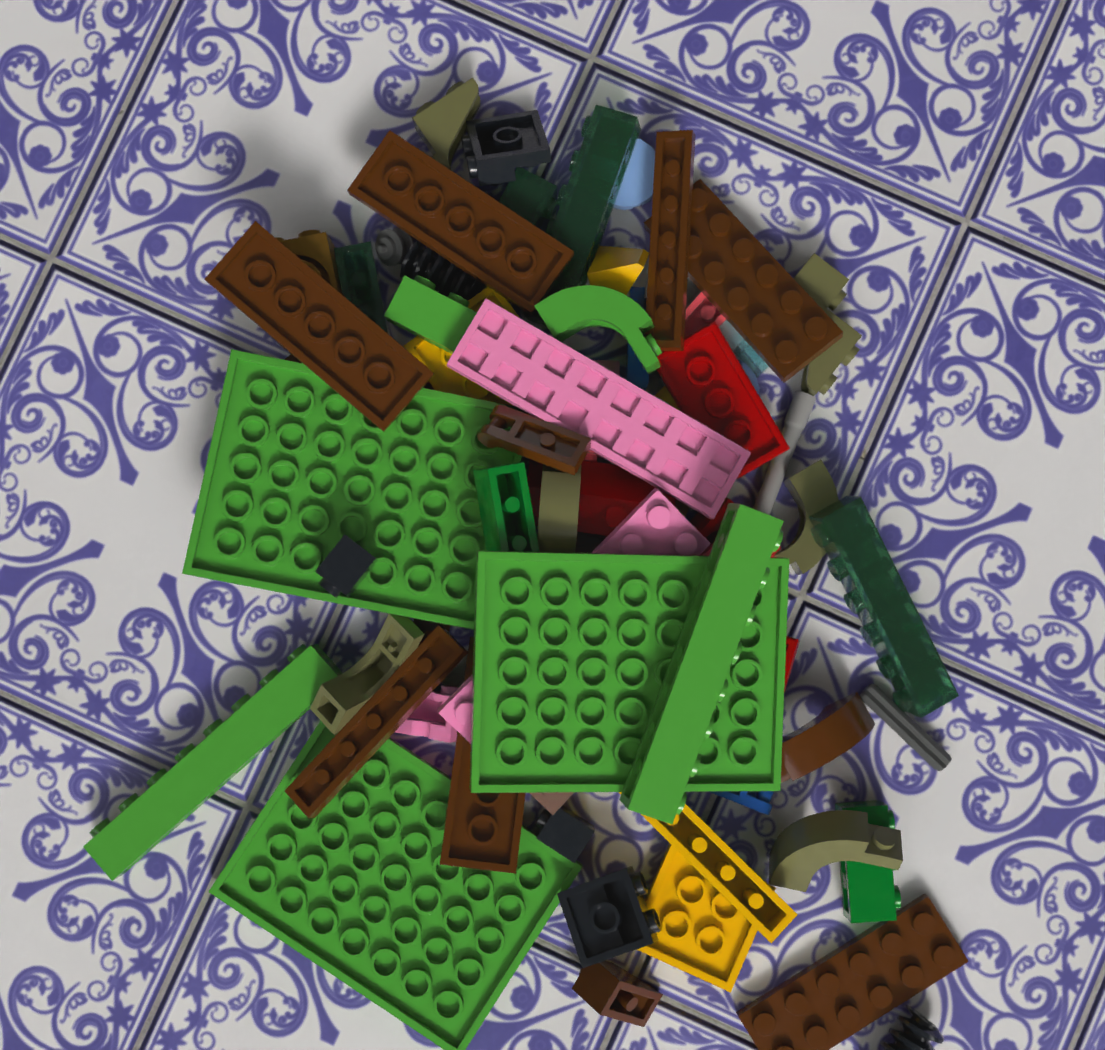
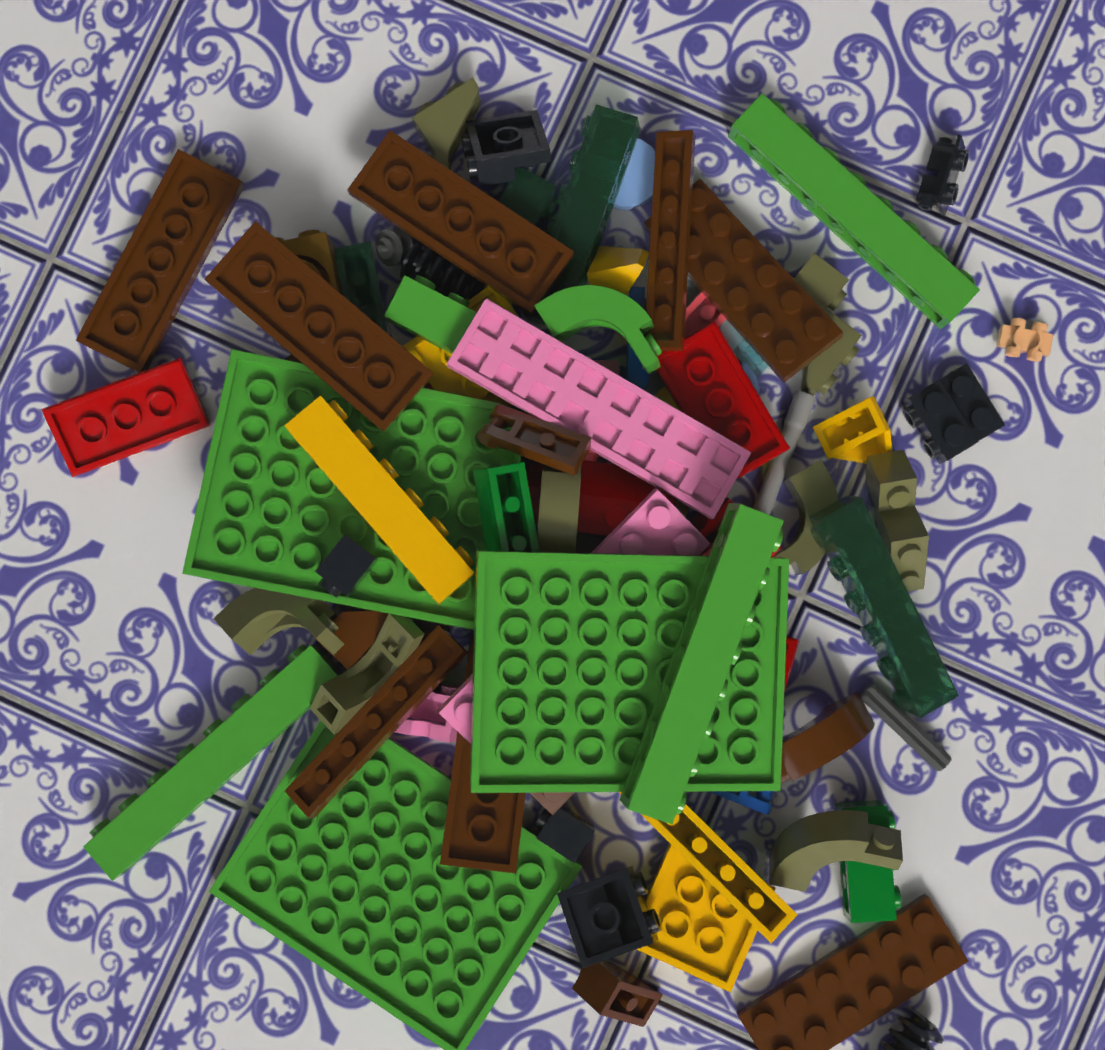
none -> red tile [41,357,211,477]
none -> reddish brown plate [75,149,245,373]
none -> olive arch [213,588,344,655]
none -> yellow brick [284,395,475,605]
none -> reddish brown slope [316,611,388,670]
none -> bright green brick [728,93,980,330]
none -> yellow slope [813,396,892,464]
none -> olive arch [866,450,929,595]
none -> black plate [901,363,1005,464]
none -> black hinge [916,134,969,217]
none -> light nougat piece [996,318,1053,362]

